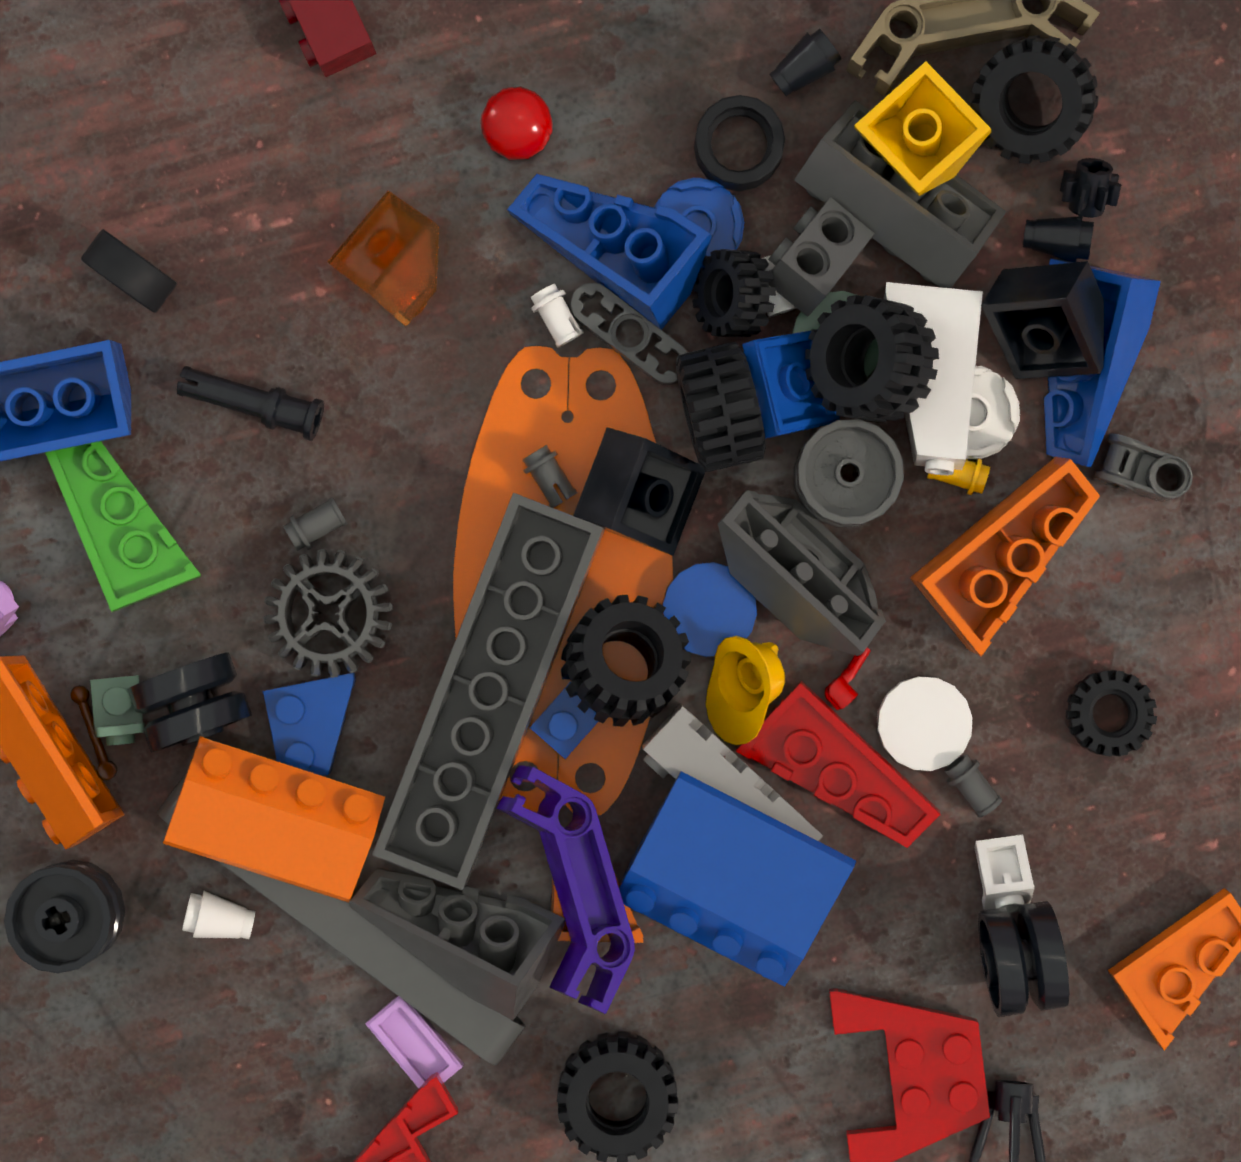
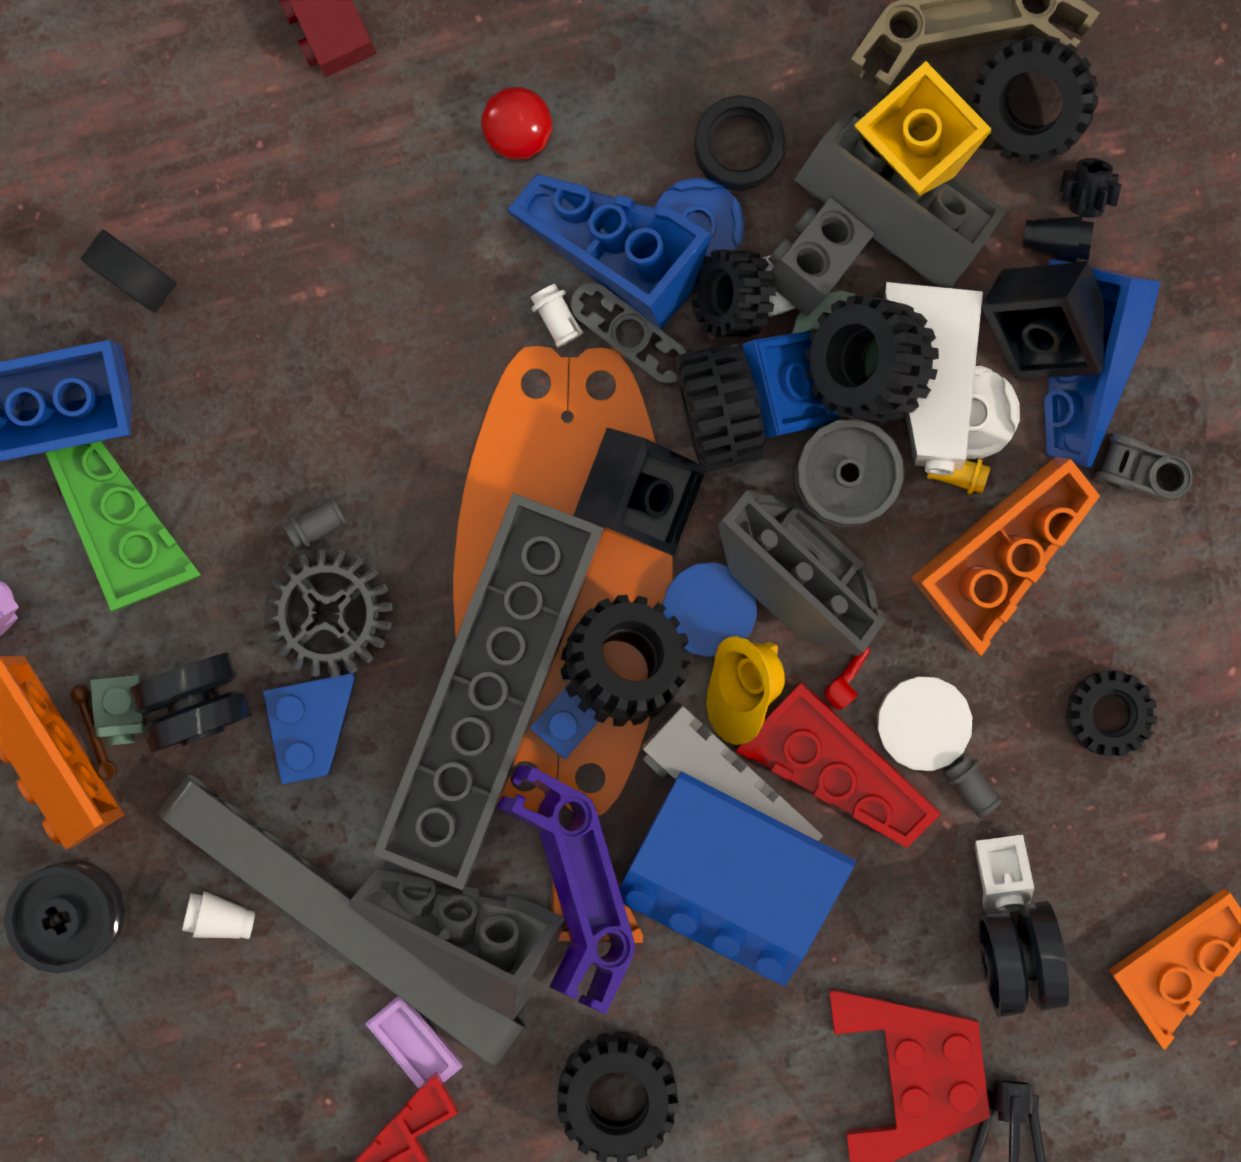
orange slope [163,736,385,903] -> none
black pin [177,366,324,441] -> none
clear orange slope [327,191,439,327] -> none
dark grey pin [523,445,578,508] -> none
black cone [769,29,842,97] -> none

